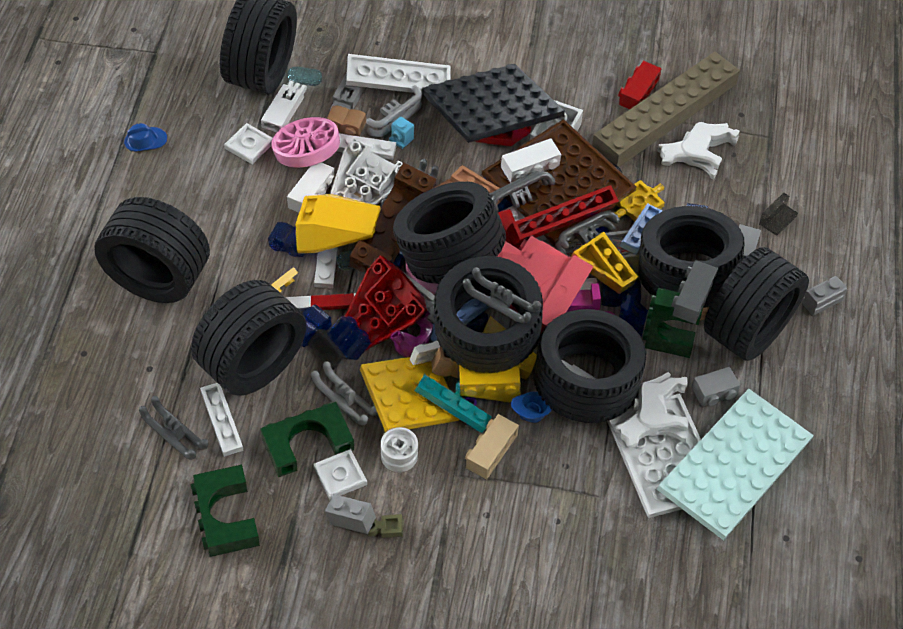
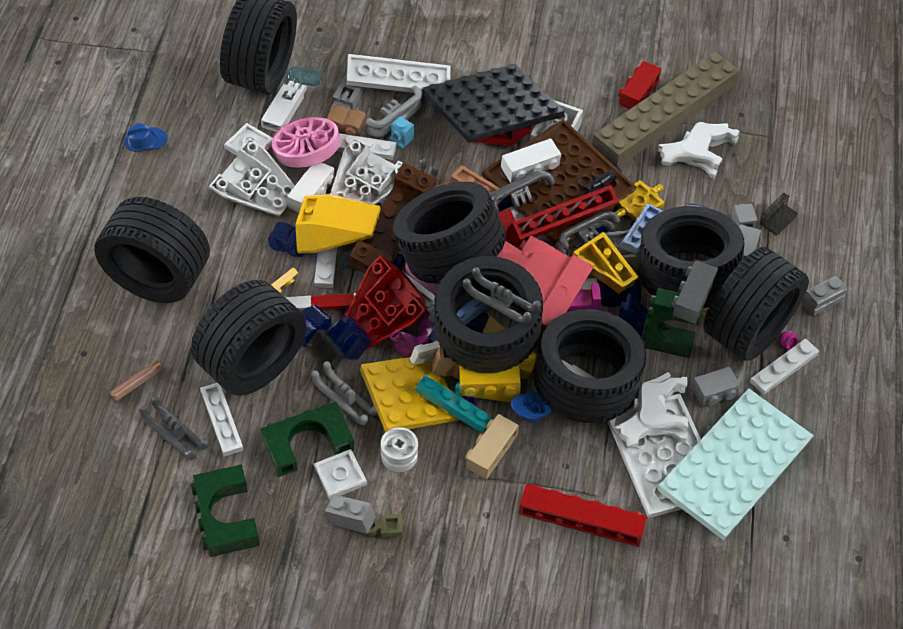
none -> nougat axle [110,360,162,401]
none -> white wedge [209,138,295,217]
none -> red brick [518,484,647,547]
none -> black pin [582,169,617,195]
none -> light grey brick [731,204,758,228]
none -> white plate [750,338,819,395]
none -> dark pink plate [779,331,799,350]

